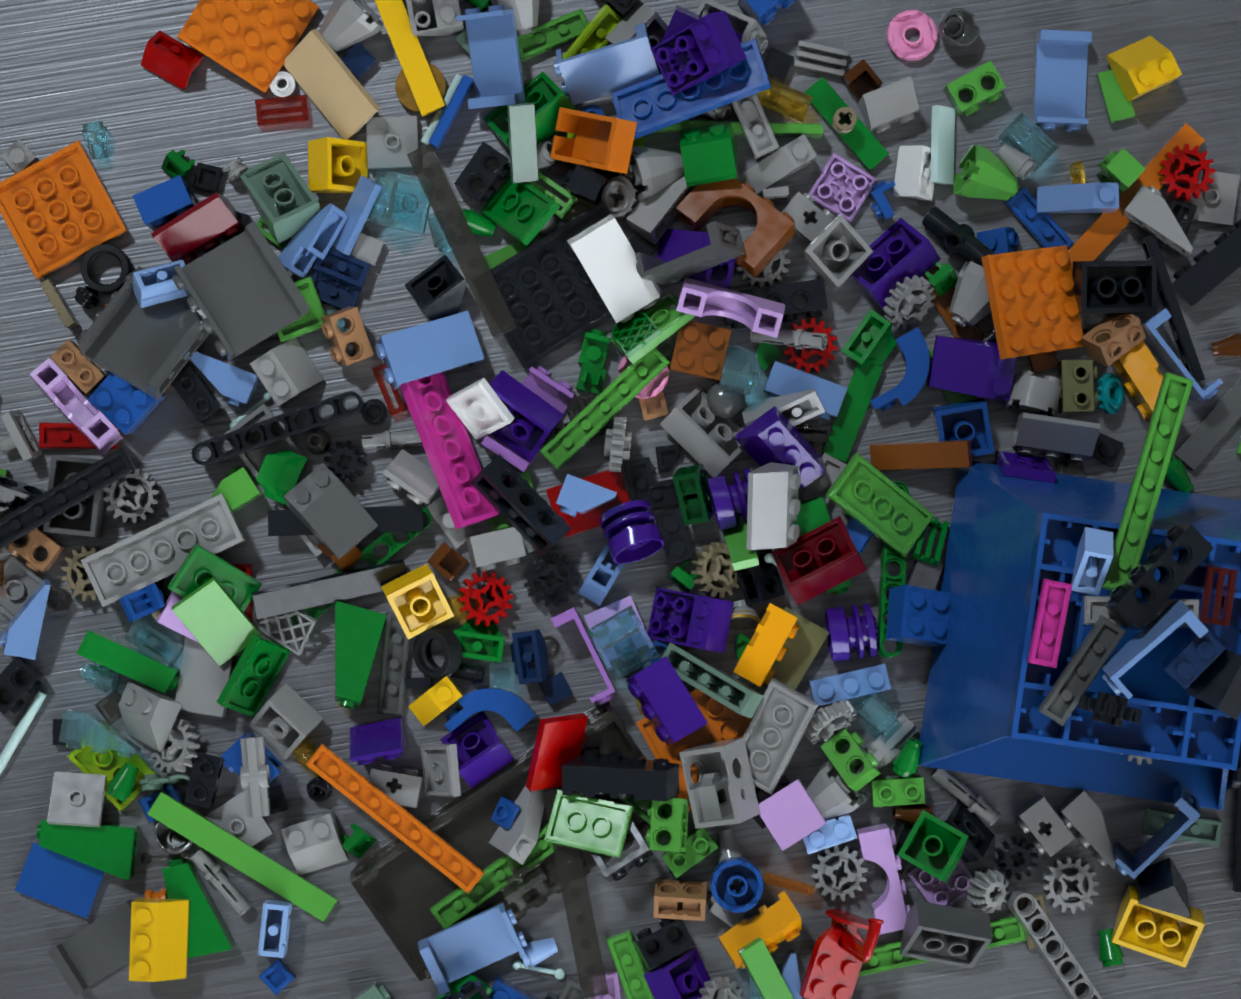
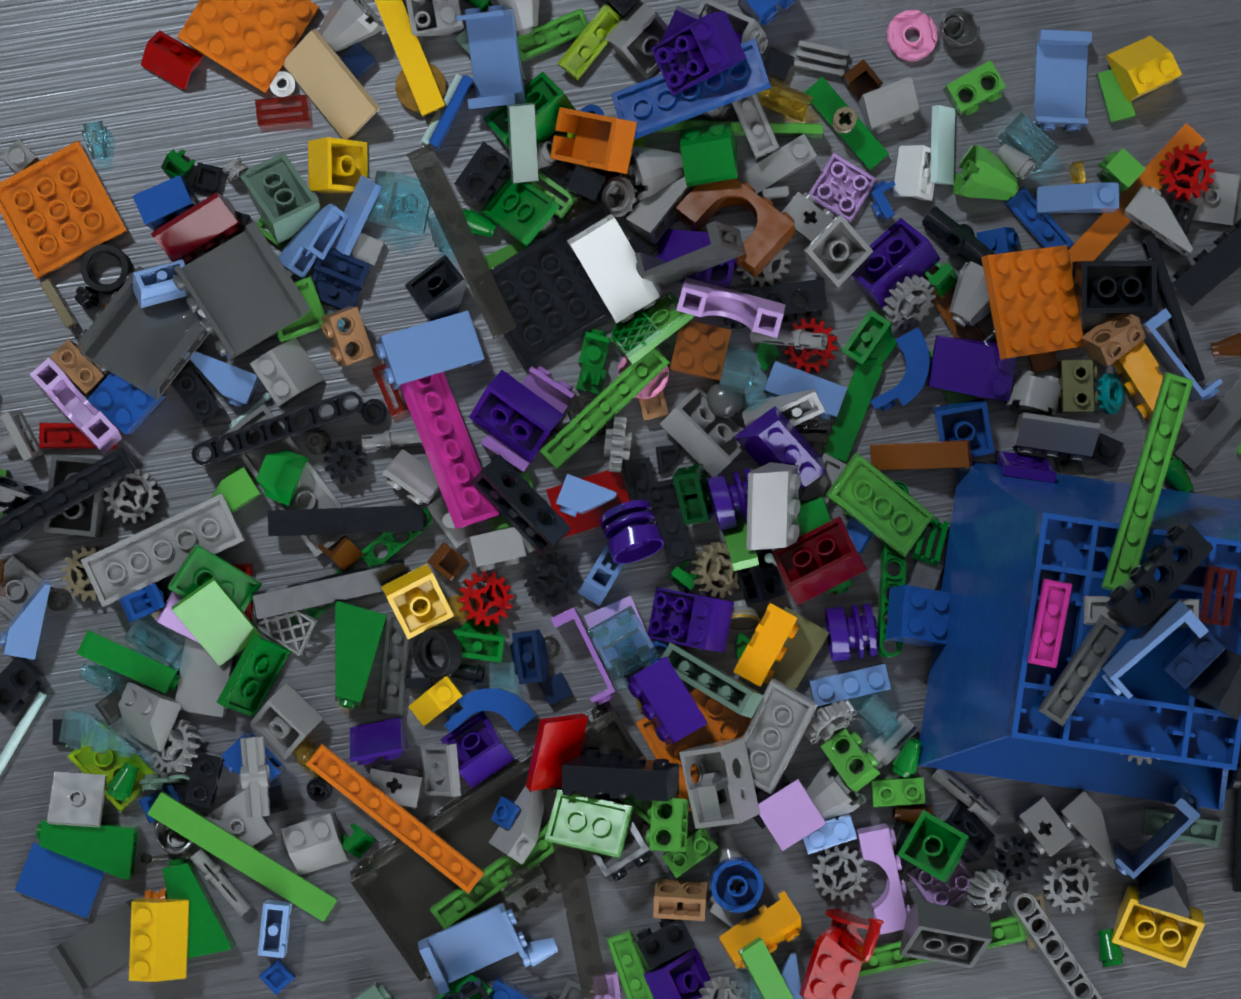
medium nougat brick [5,527,66,573] -> none
dark grey slope [284,463,378,559] -> none
light grey plate [366,116,420,170] -> none
white tile [446,378,515,441] -> none
light aqua hinge [512,960,565,979] -> none
medium blue panel [553,23,660,105] -> none
clear orange tile [762,869,815,896] -> none
light blue slope [1071,527,1114,596] -> none
black gear [1078,692,1143,727] -> none

